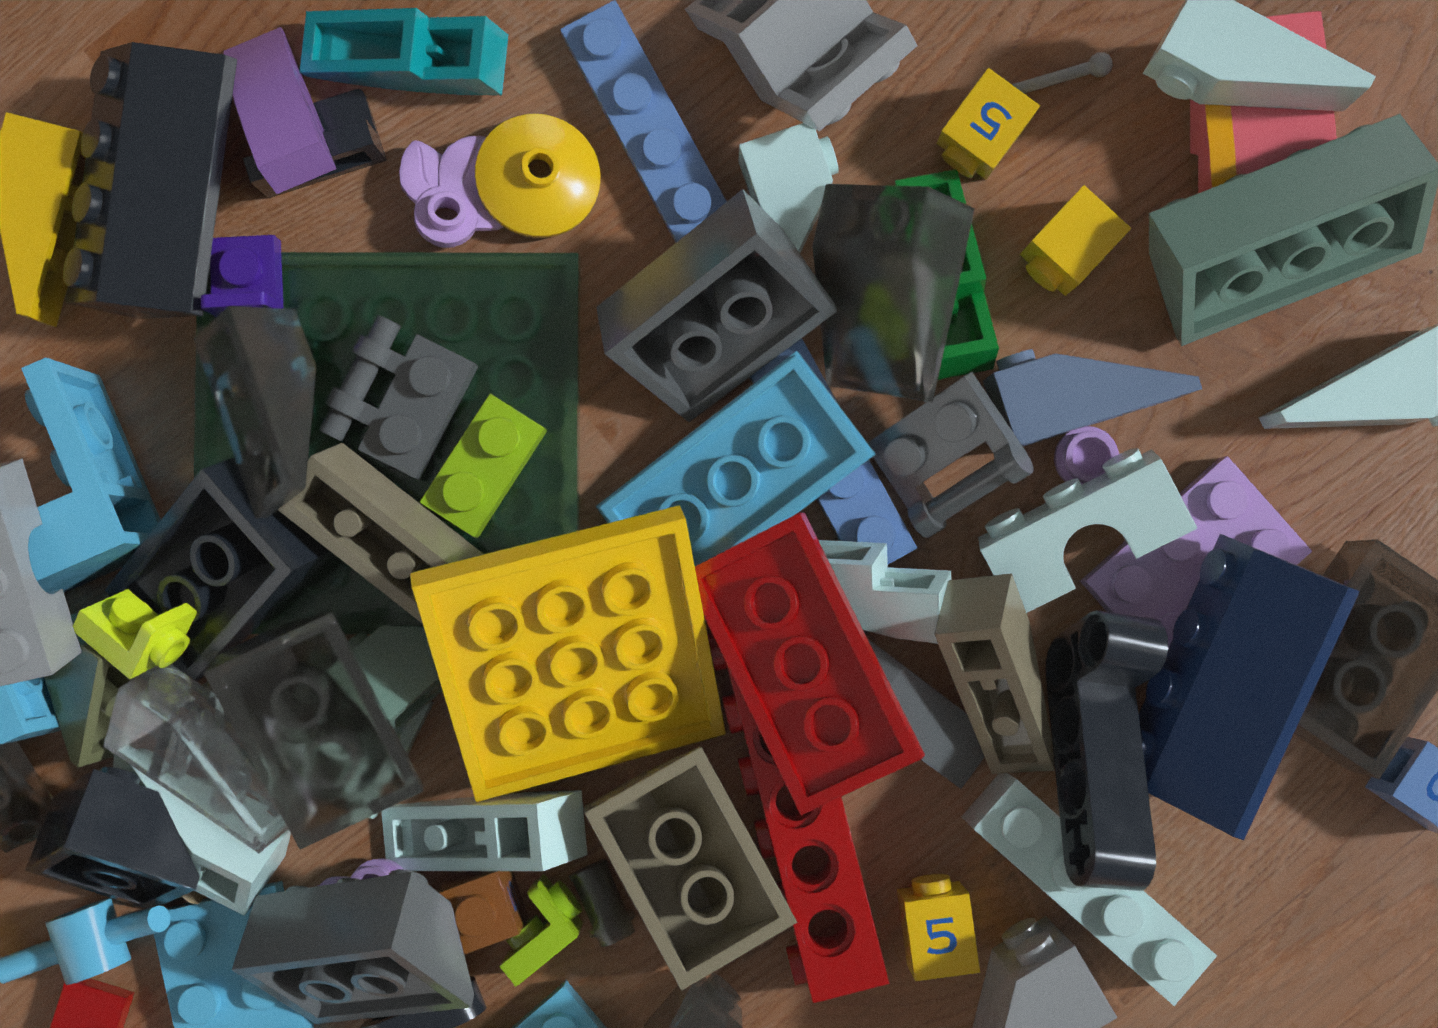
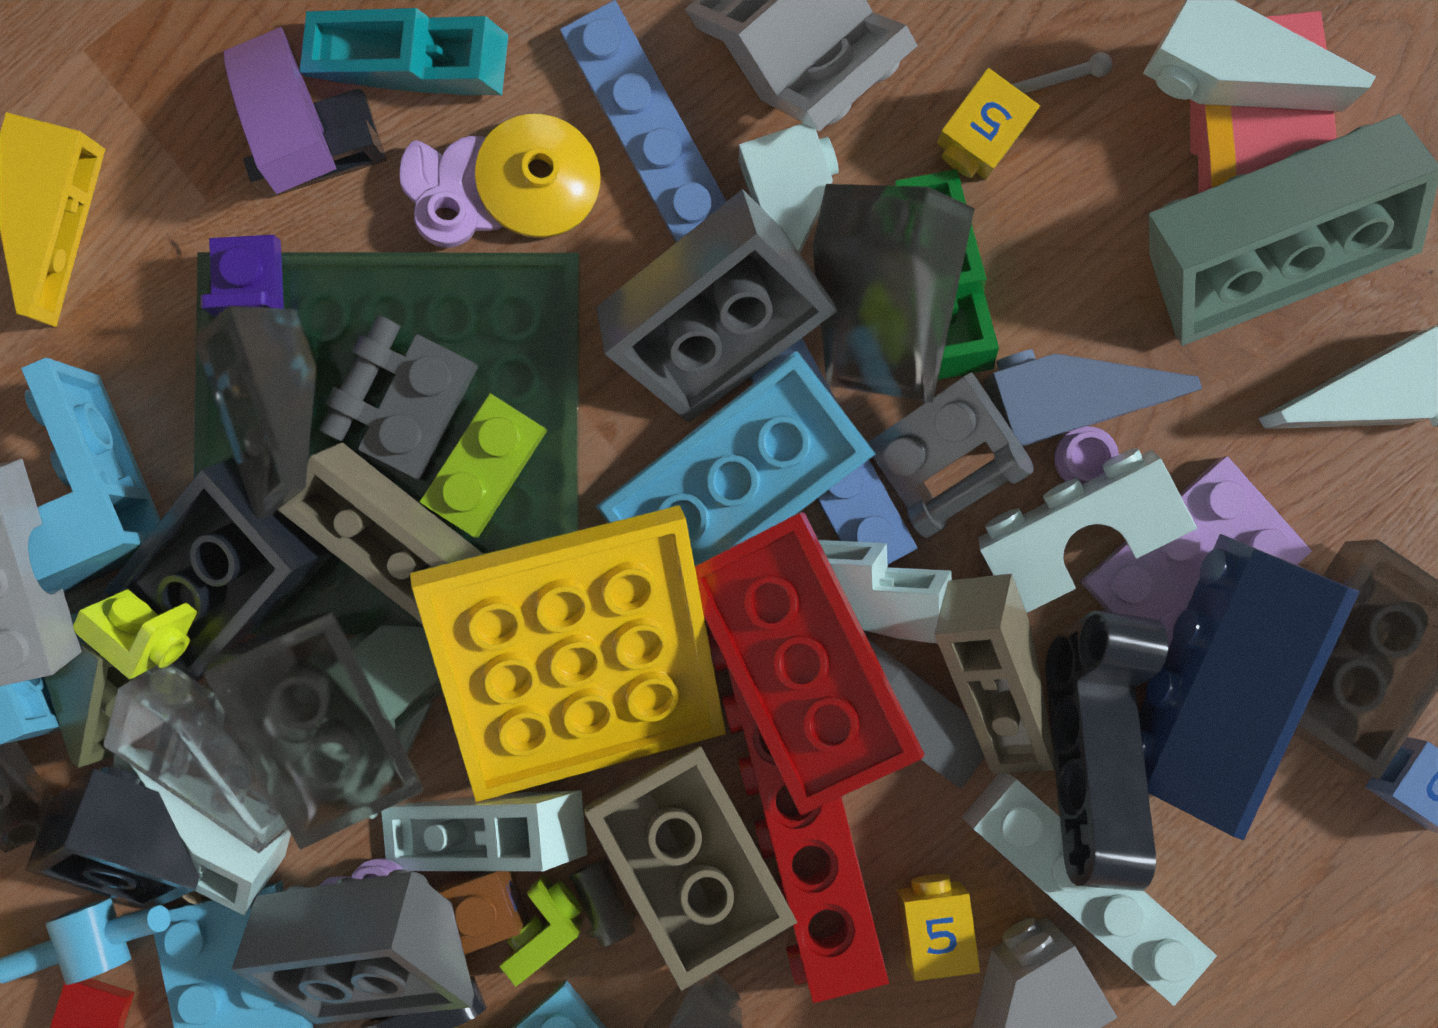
black slope [63,42,237,319] -> none
yellow brick [1019,185,1131,296] -> none

